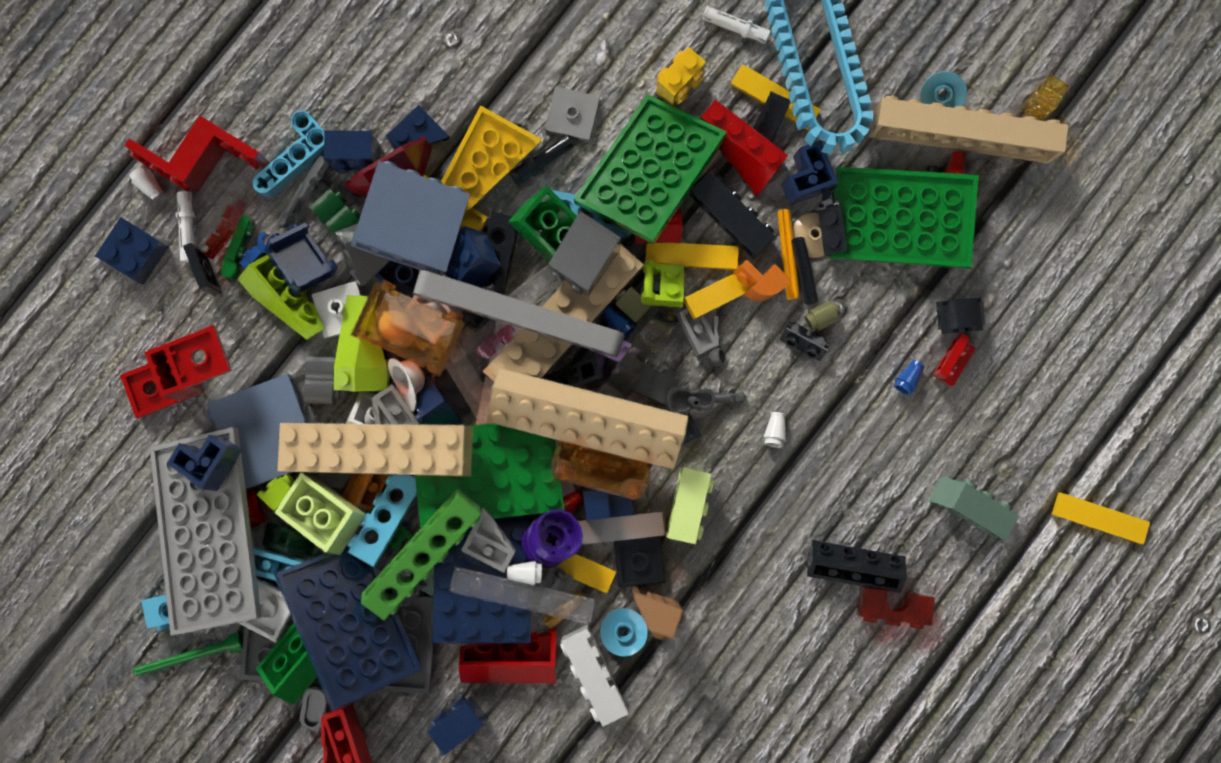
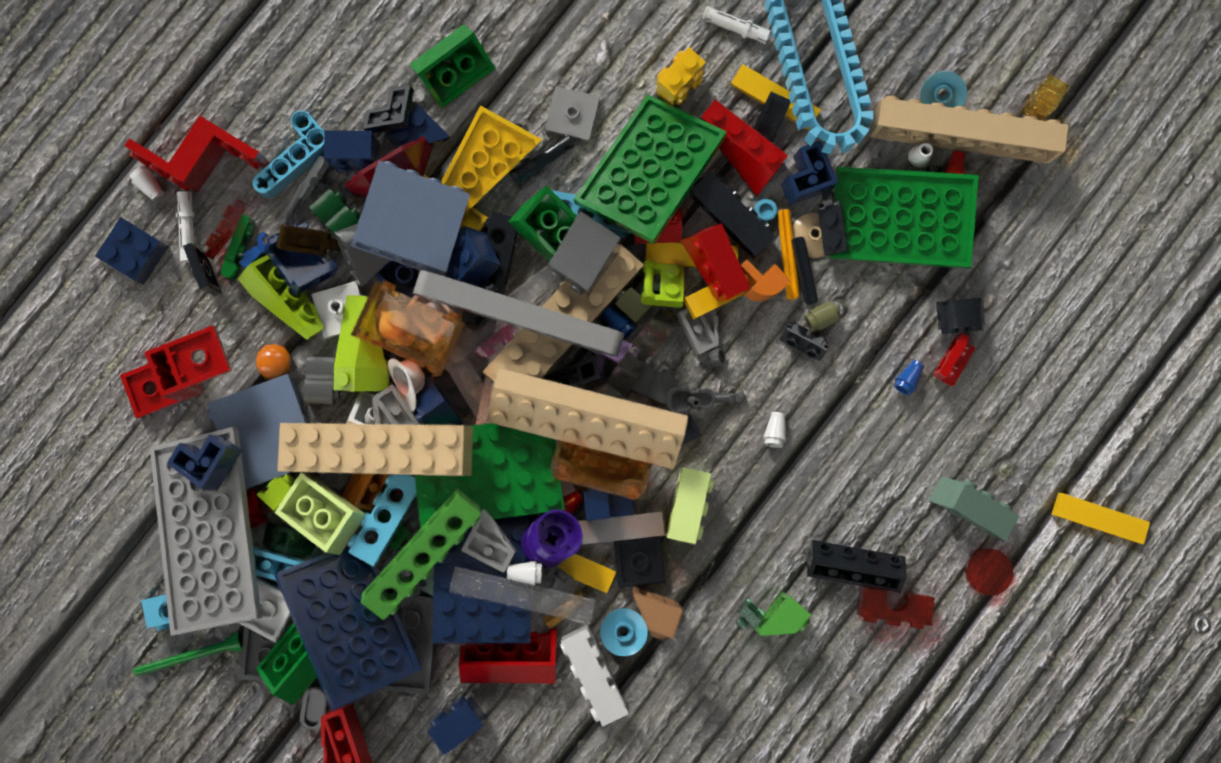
none -> orange hair [256,344,292,380]
none -> dark brown hinge [276,224,341,256]
none -> black plate [363,85,414,133]
none -> green slope [409,24,496,109]
none -> red wedge [680,223,750,301]
none -> clear green tile [736,598,764,630]
none -> bright green slope [752,592,811,636]
none -> medium azure tile [754,199,777,223]
none -> white cone [908,143,933,168]
none -> clear red tile [965,548,1014,596]

